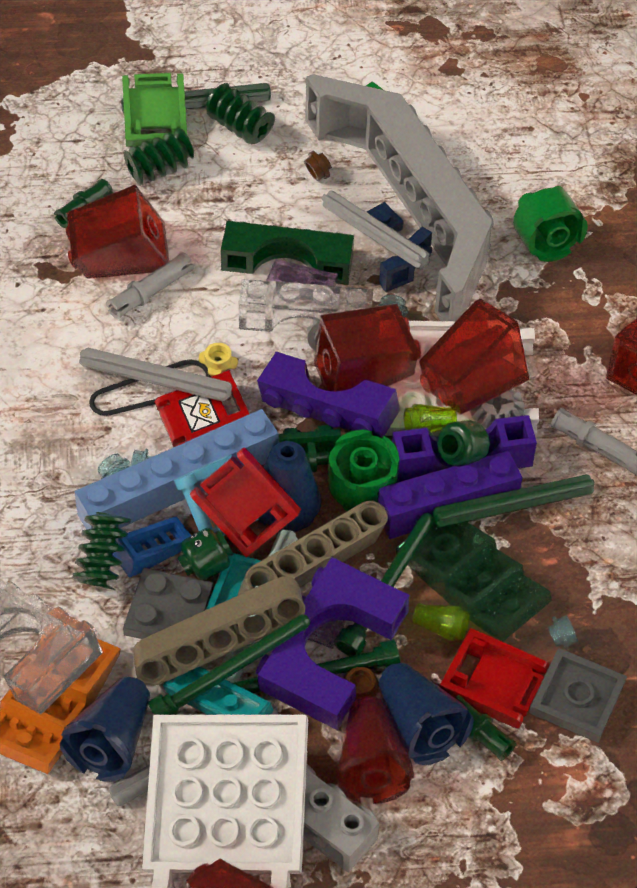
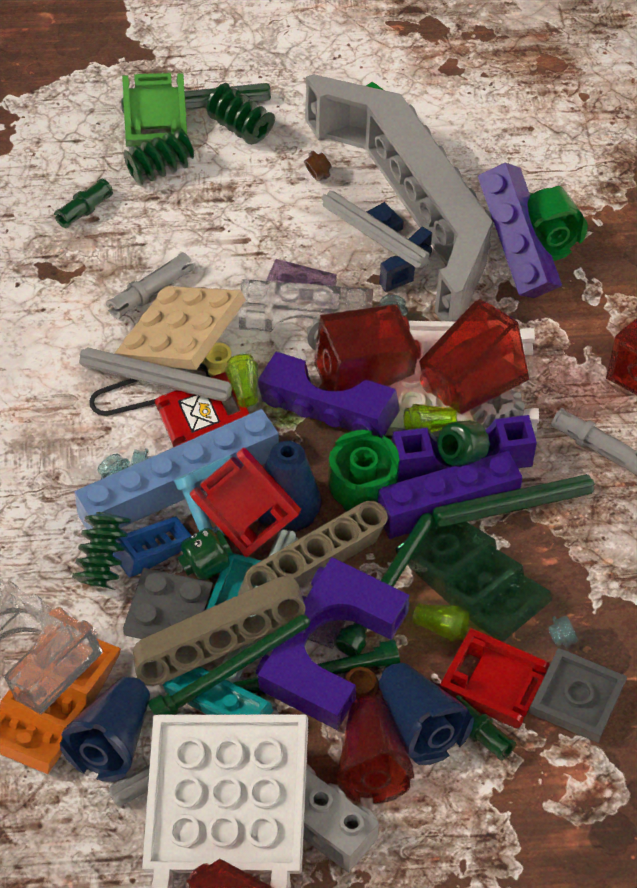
clear red slope [66,185,169,279] -> none
dark green arch [221,221,354,285] -> none
dark green hips [279,425,341,472] -> none
none -> tan plate [114,286,246,370]
none -> clear neon green cone [225,354,259,407]
none -> dark purple arch [478,162,562,298]

